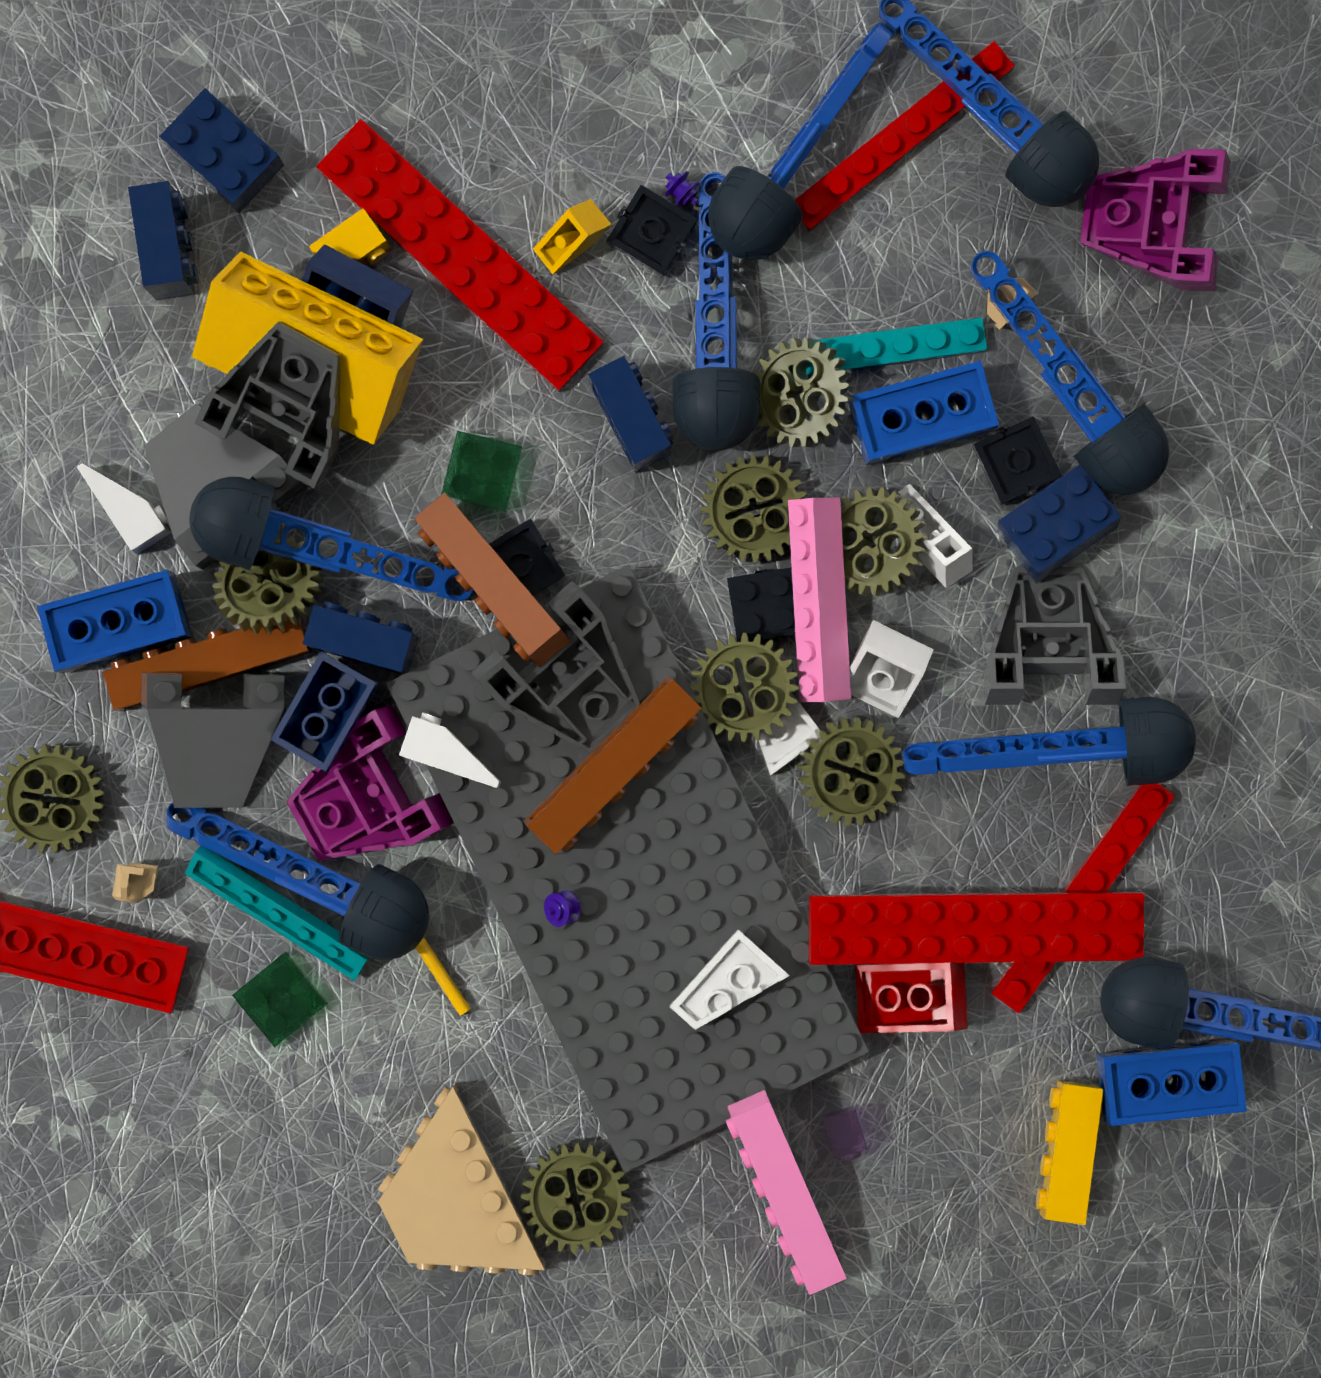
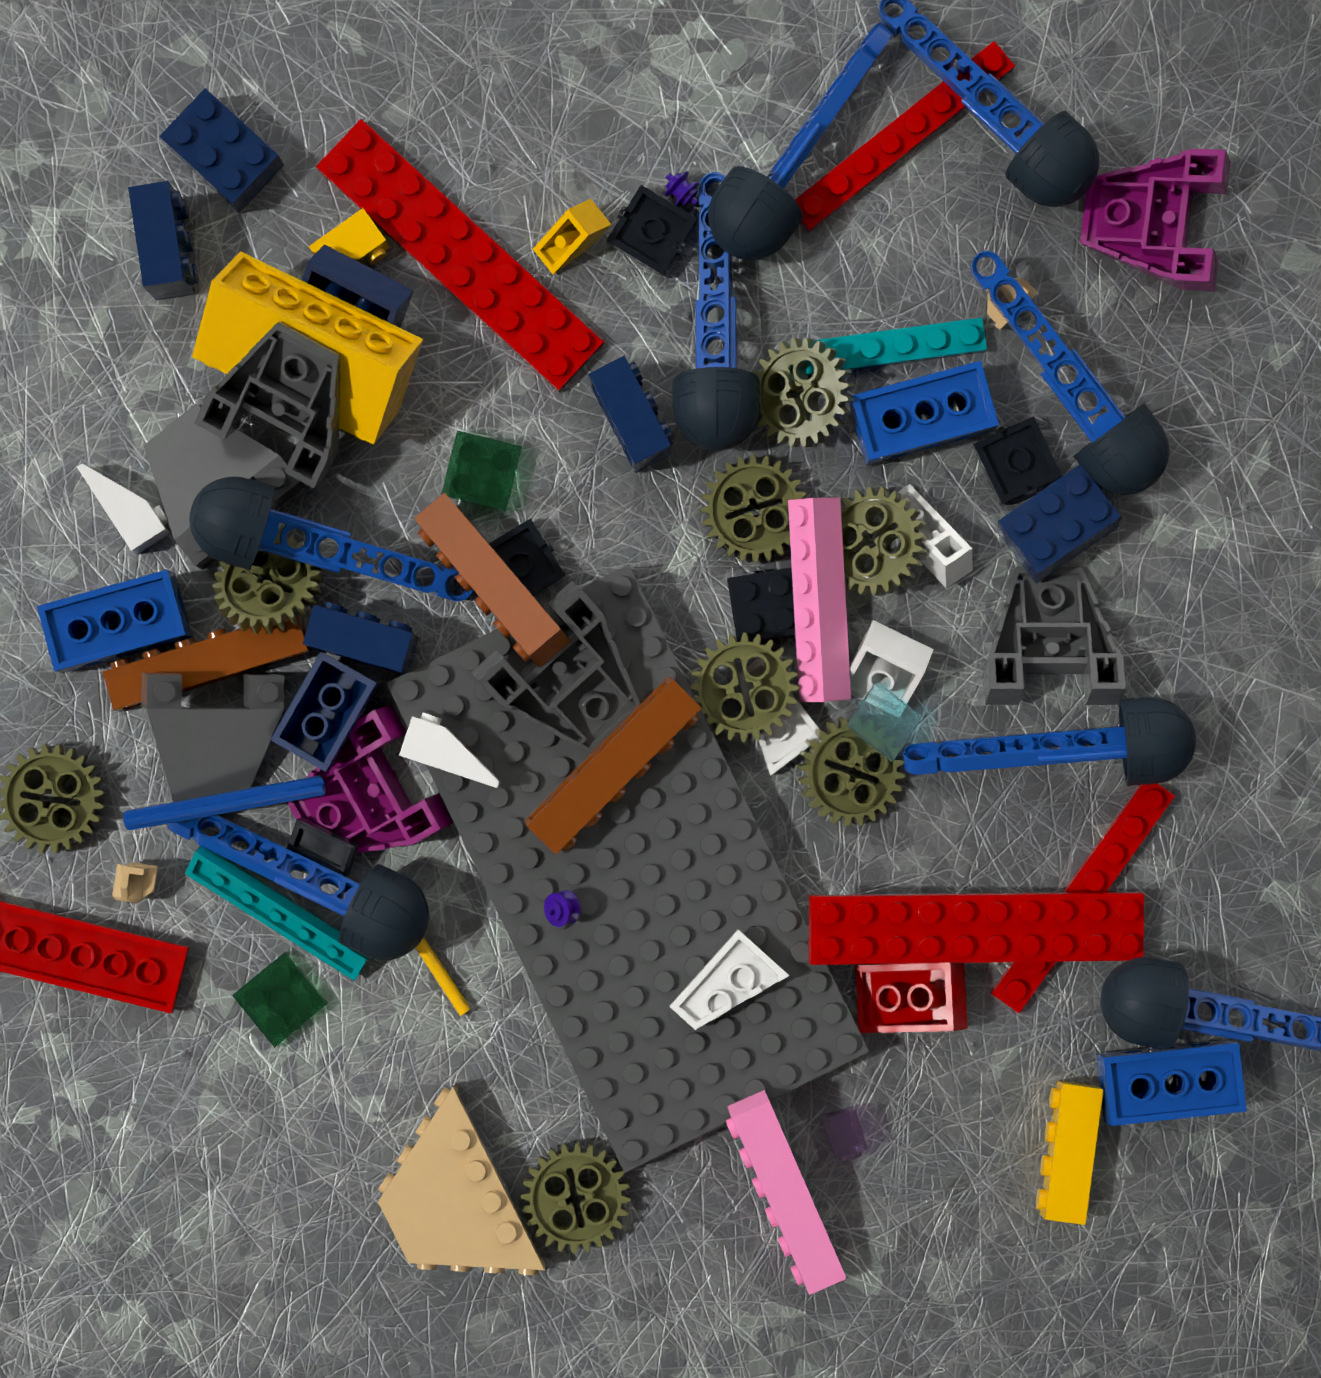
none -> blue axle [123,776,326,830]
none -> black tile [286,817,359,876]
none -> clear light blue piece [846,681,922,761]

